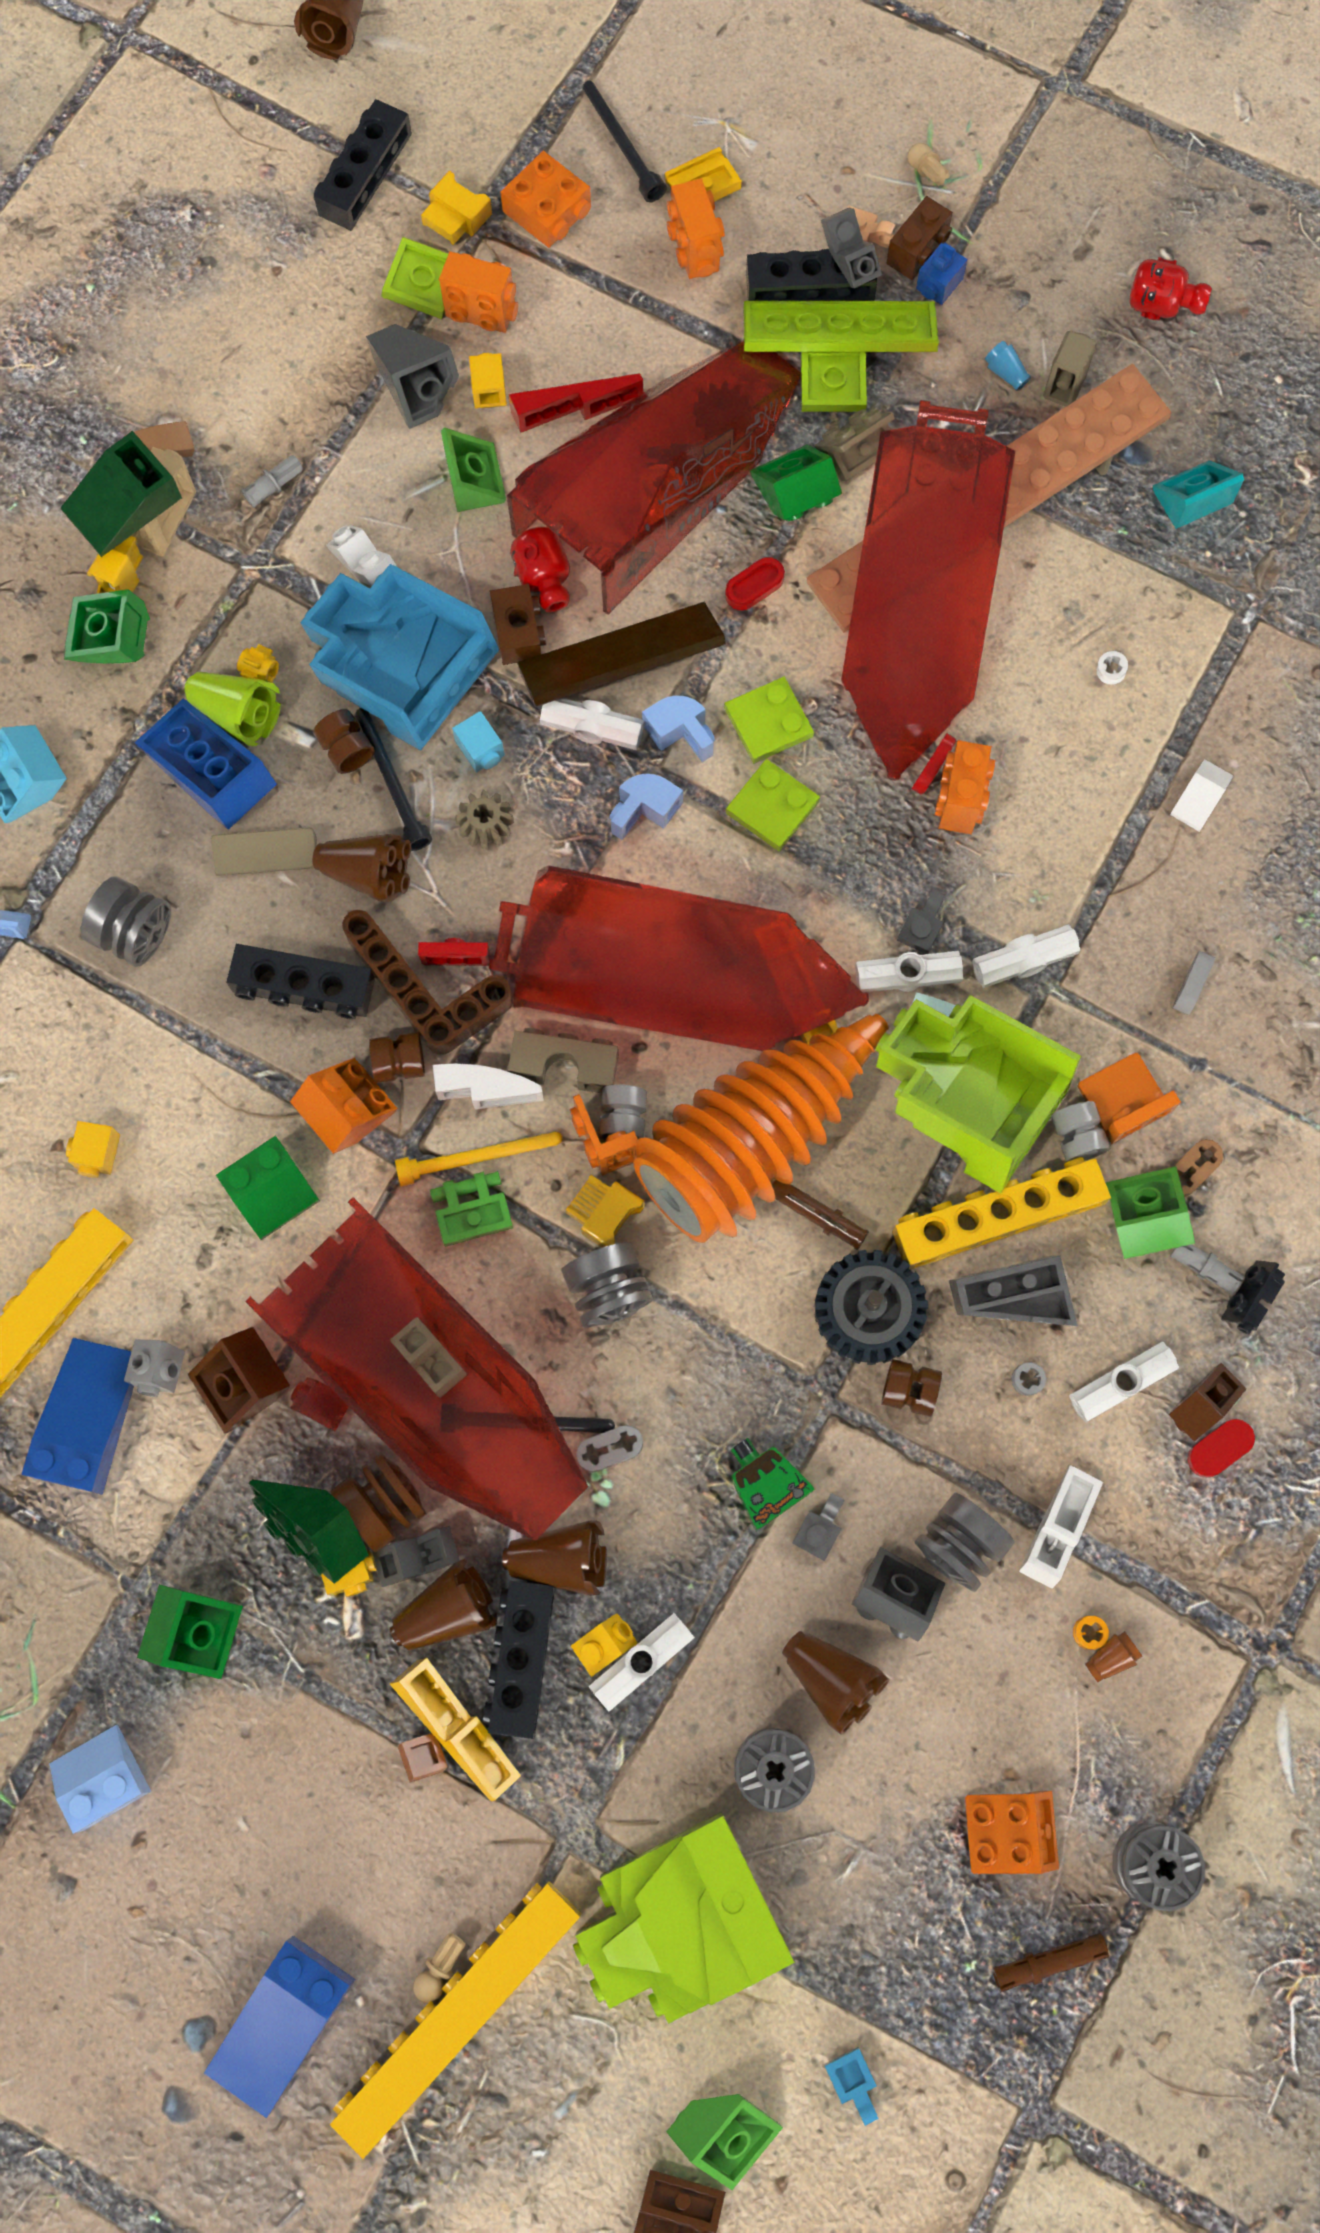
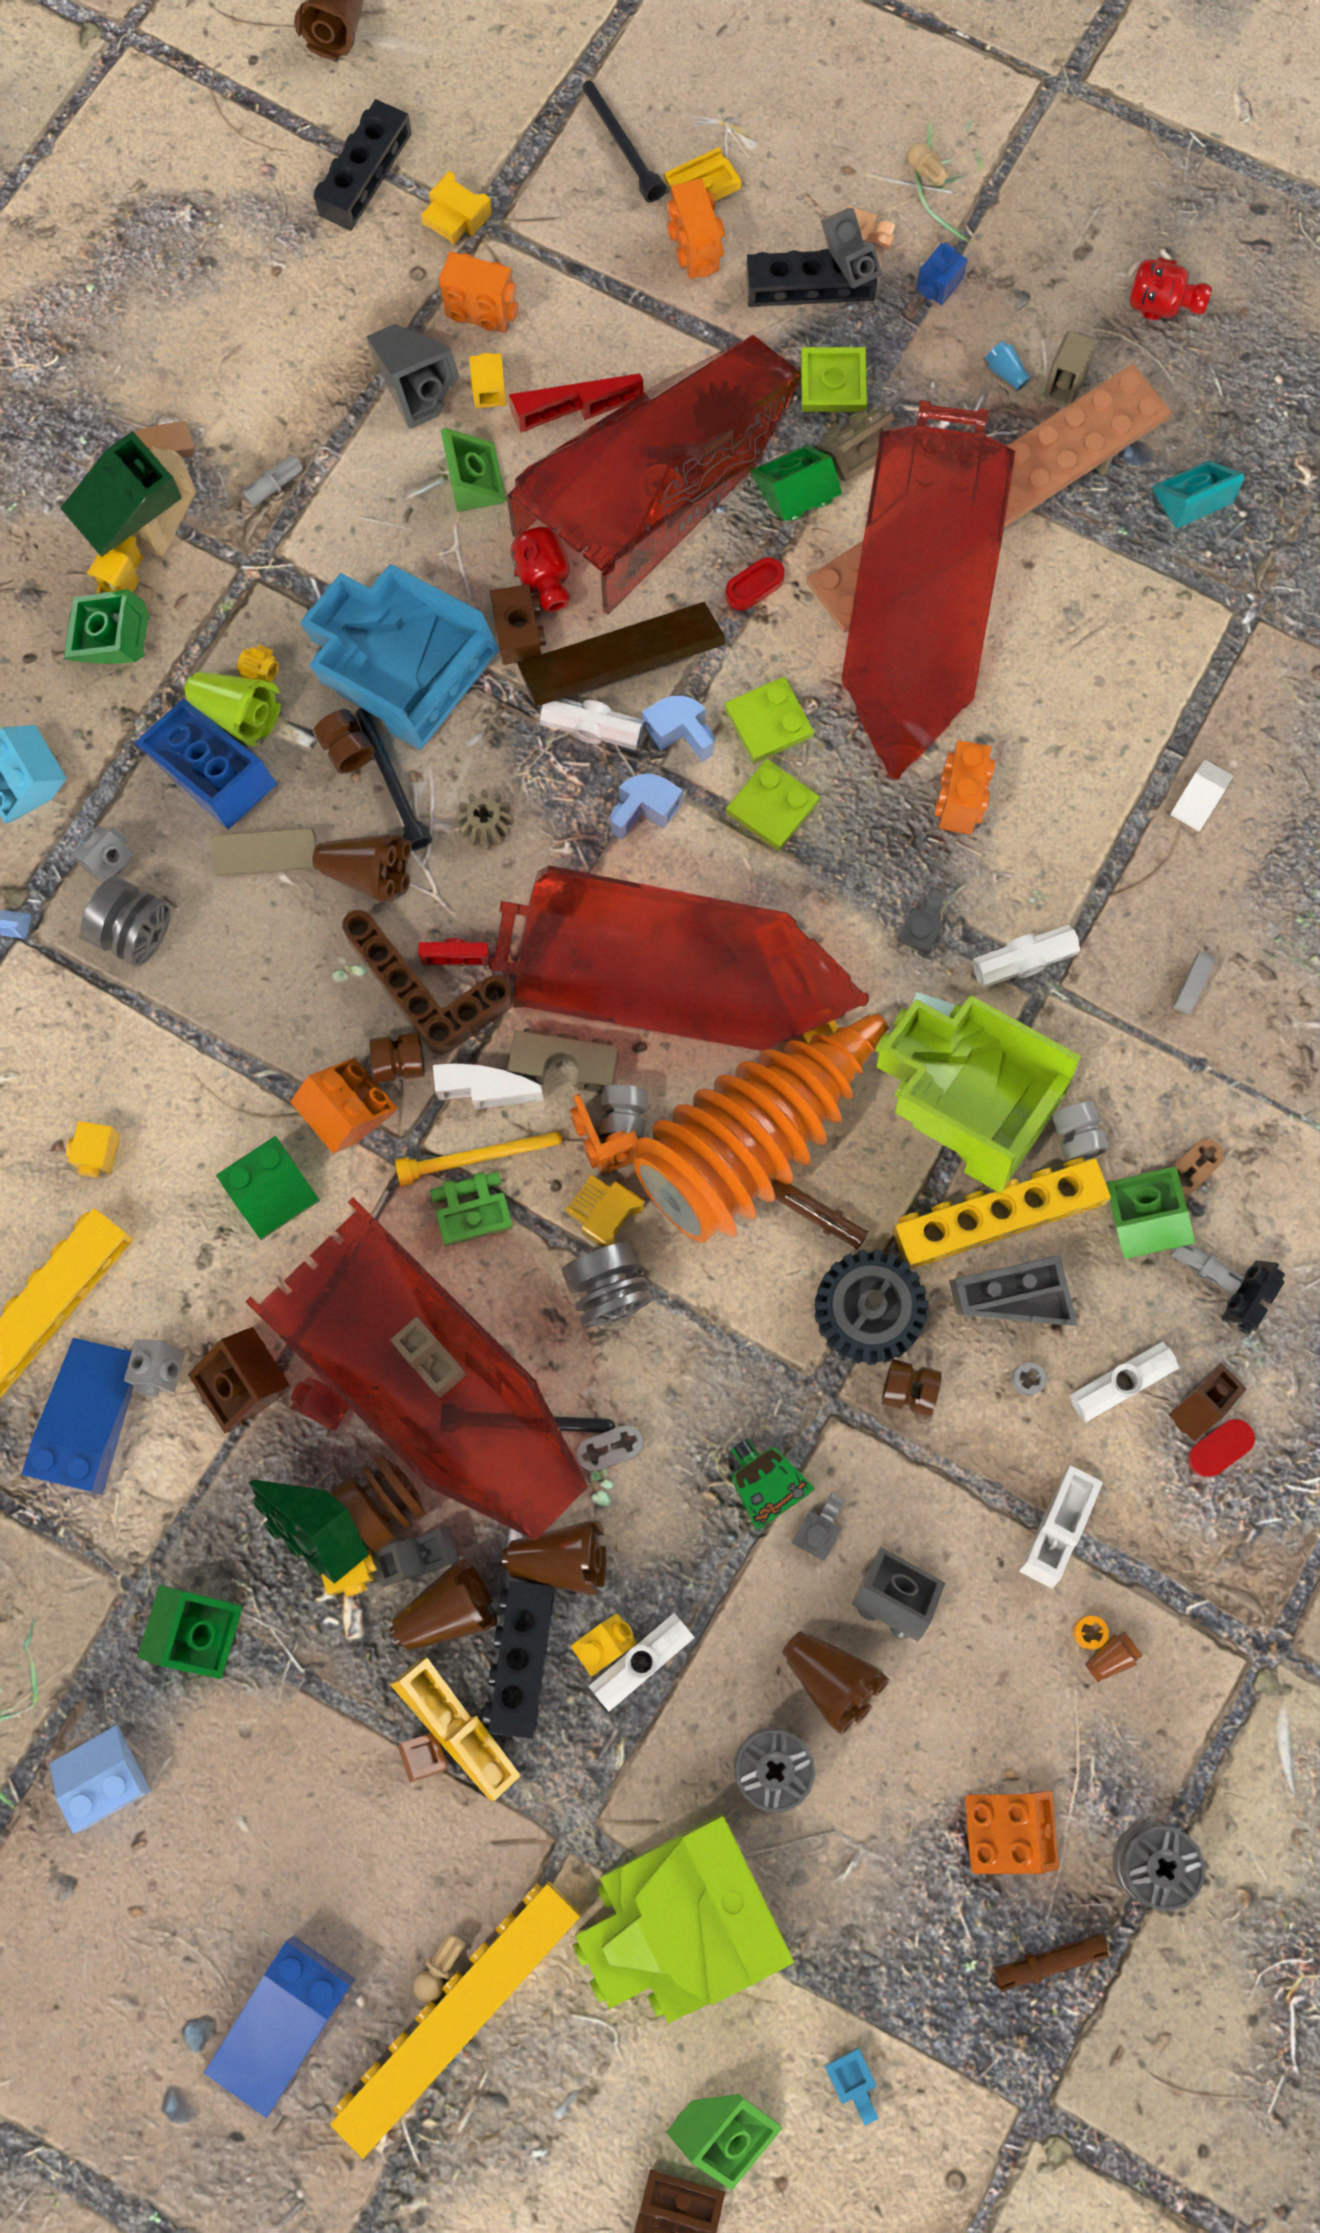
black brick [226,943,375,1019] -> none
white slope [326,525,396,586] -> none
lime plate [381,237,448,319] -> none
medium azure brick [452,711,505,773] -> none
orange brick [500,150,591,248] -> none
lime tile [743,301,939,352] -> none
white piece [855,951,963,993] -> none
reddish brown brick [886,196,953,280] -> none
red tile [911,733,957,795] -> none
flat silver wheel [914,1493,1015,1592] -> none
orange bracket [1077,1053,1181,1144] -> none
white bush [1097,651,1128,685] -> none
none -> light grey brick [71,826,134,882]

